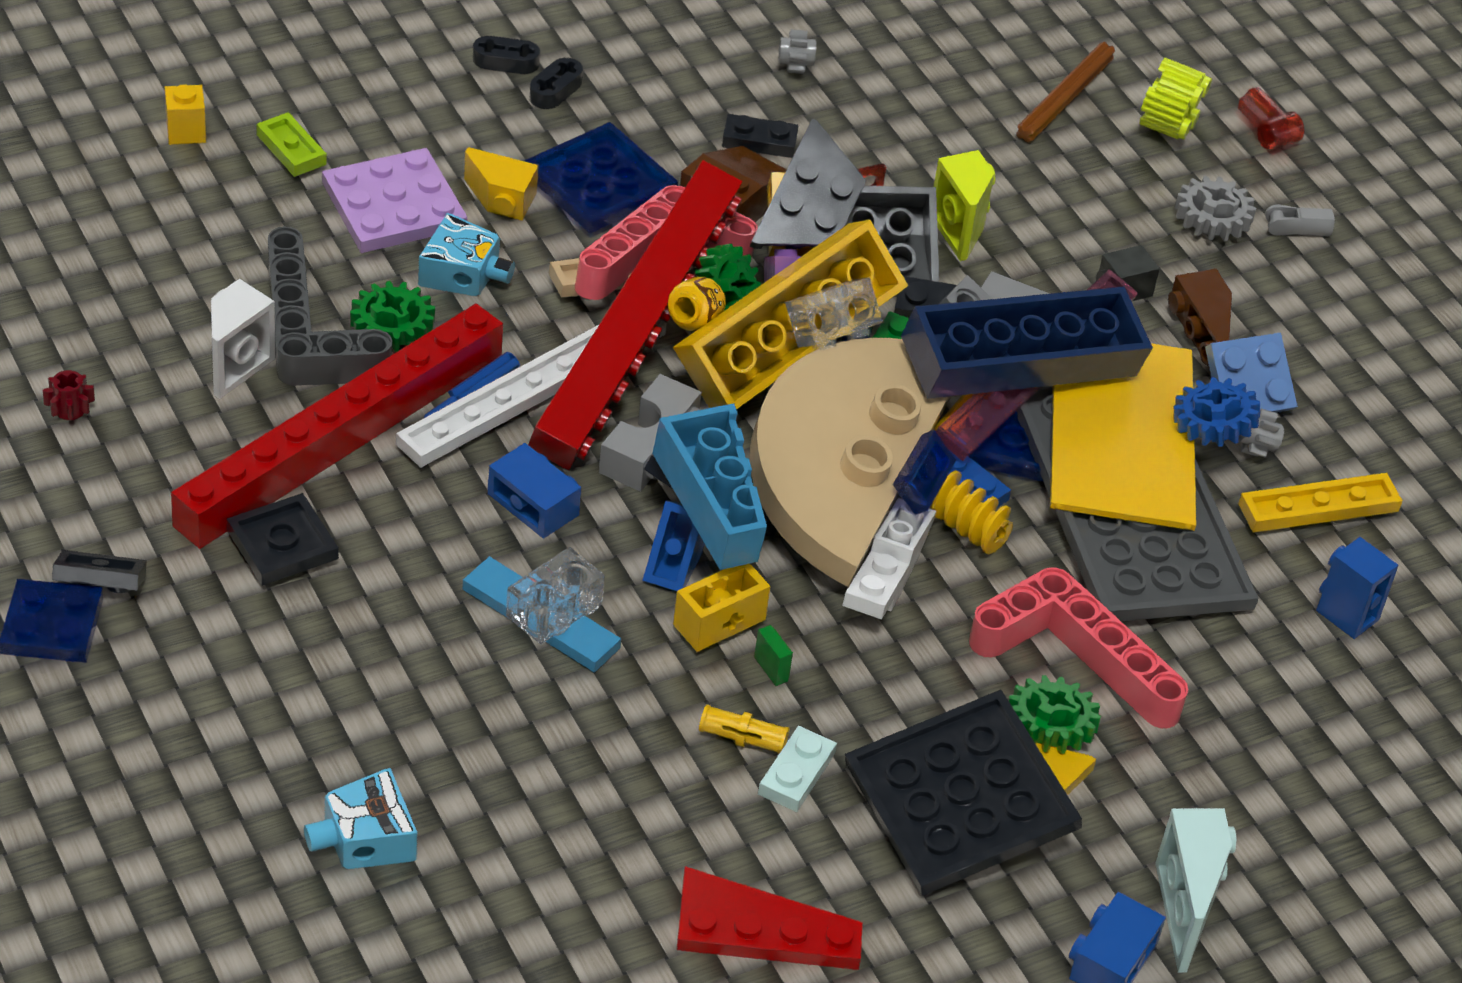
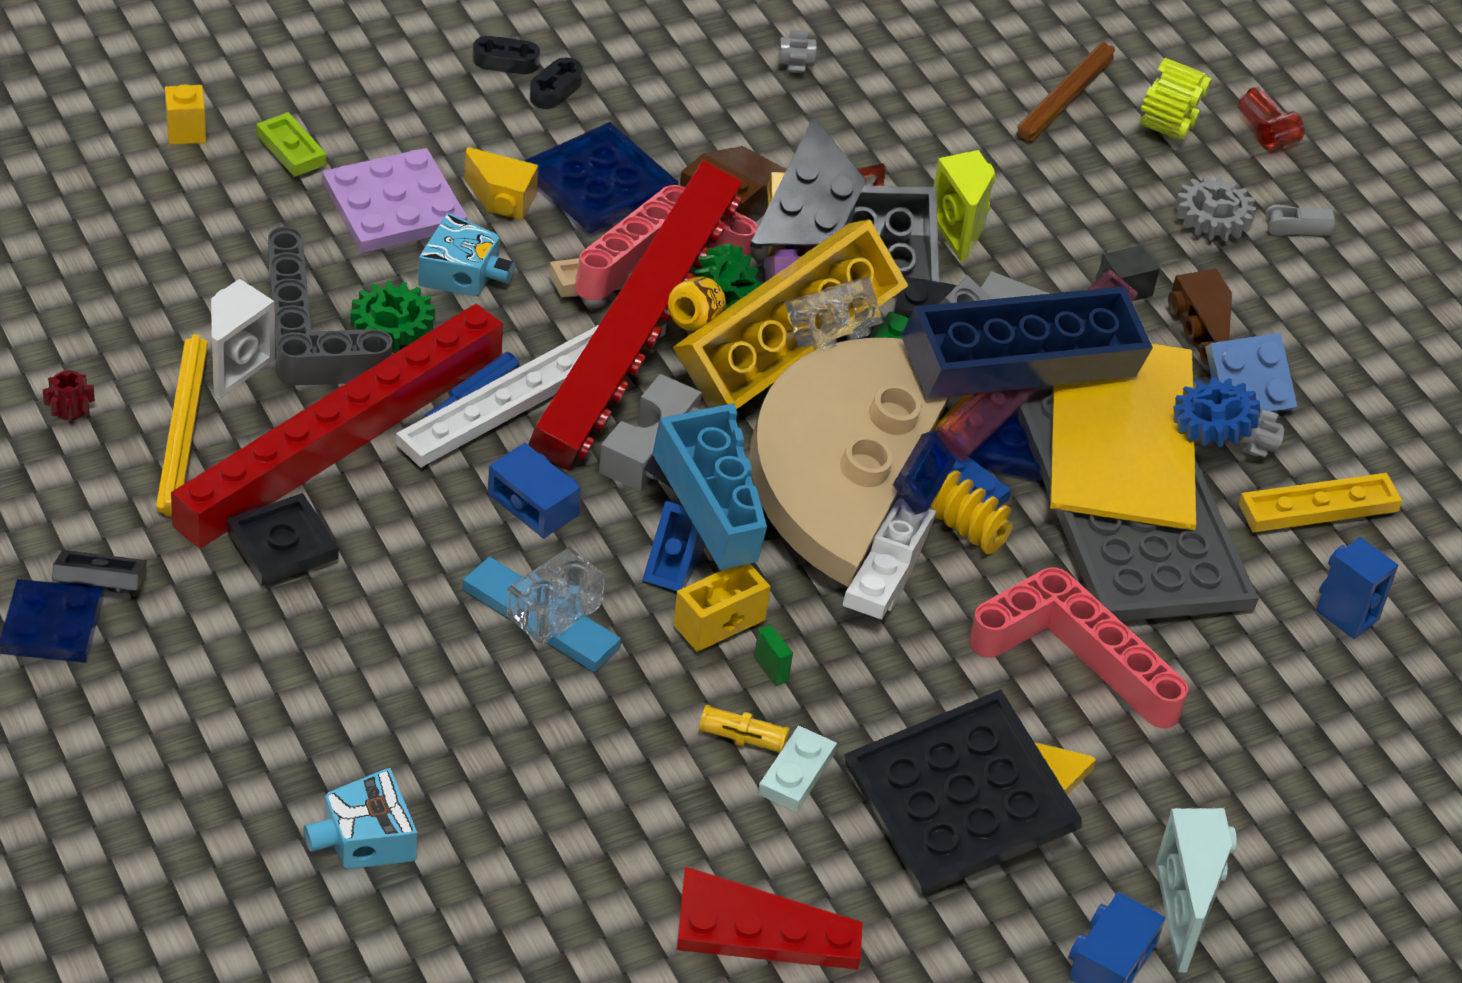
black plate [722,114,799,158] -> none
green gear [1009,675,1101,754] -> none
none -> yellow axle [156,334,208,518]

